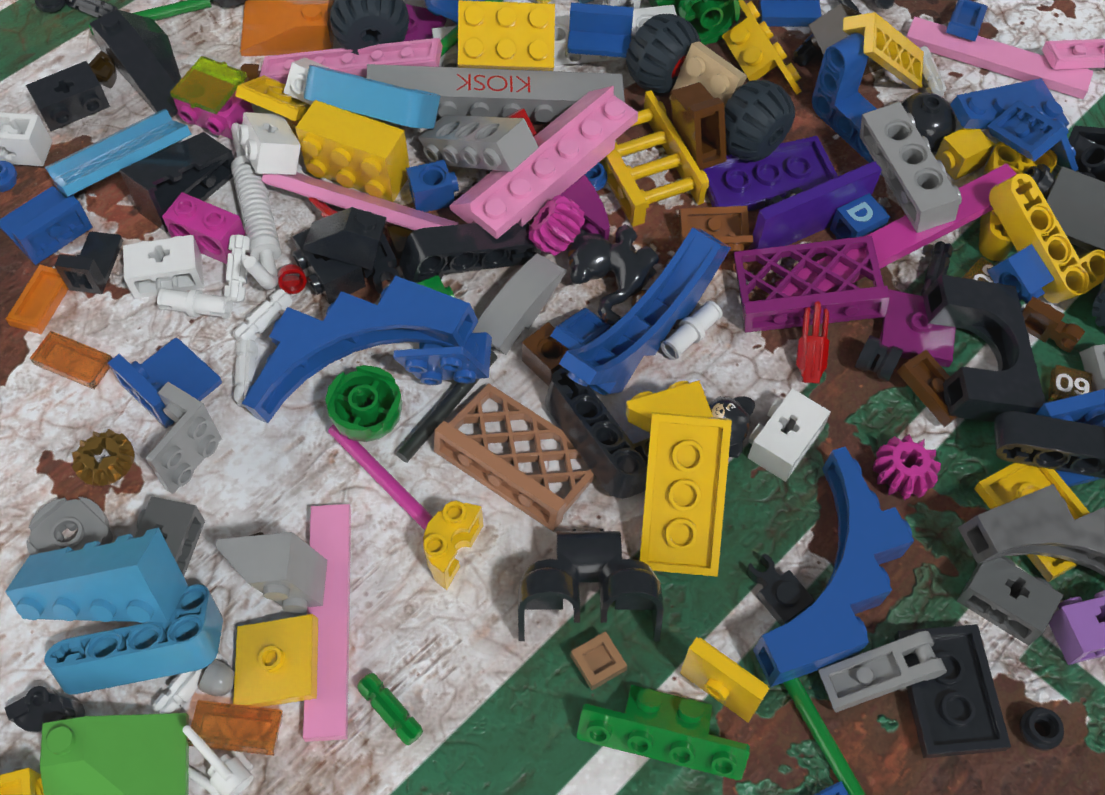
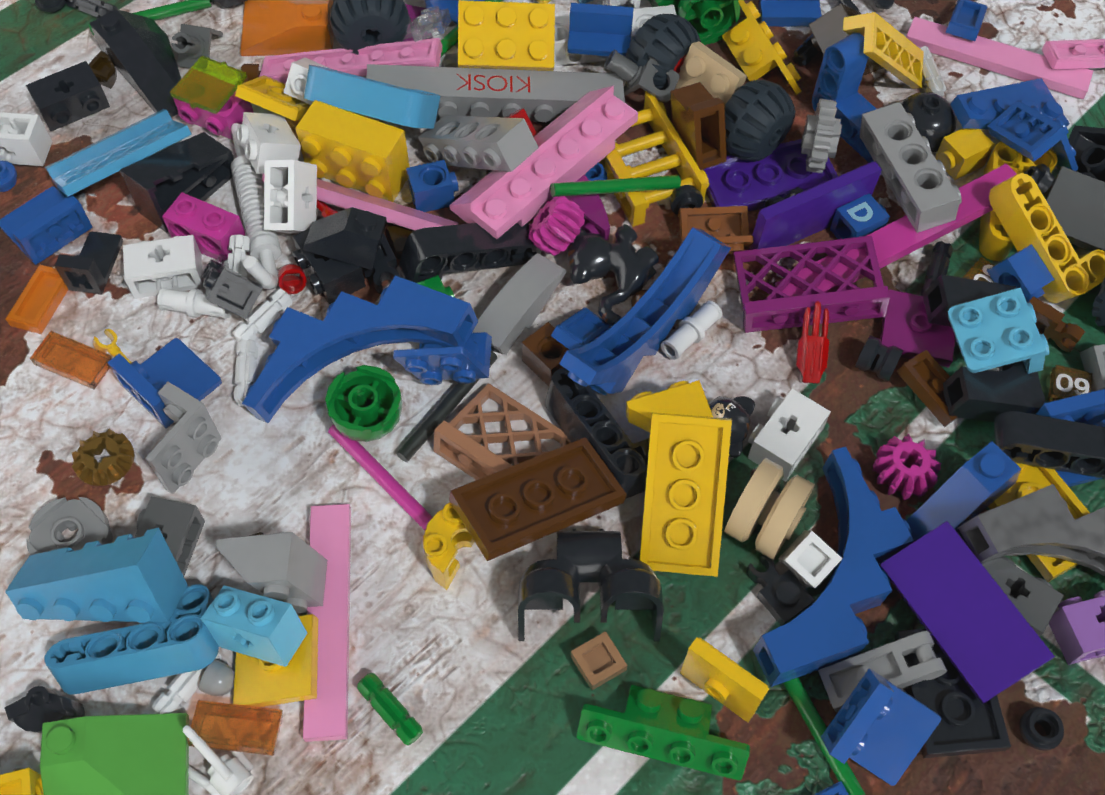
none -> yellow hand [93,329,132,364]
none -> dark grey bracket [171,24,223,71]
none -> medium azure brick [200,585,307,667]
none -> bracket [202,254,263,319]
none -> white brick [264,160,317,233]
none -> clear plate [402,6,452,42]
none -> reddish brown plate [449,437,627,561]
none -> green bar [550,175,681,197]
none -> dark grey bracket [604,49,680,103]
none -> black plate [670,185,703,215]
none -> tan wheel [724,458,815,560]
none -> white brick [778,530,842,588]
none -> light grey gear [801,99,842,174]
none -> blue bracket [821,668,941,786]
none -> dark purple tile [880,521,1055,705]
none -> blue slope [906,441,1021,542]
none -> medium azure bracket [948,287,1049,374]

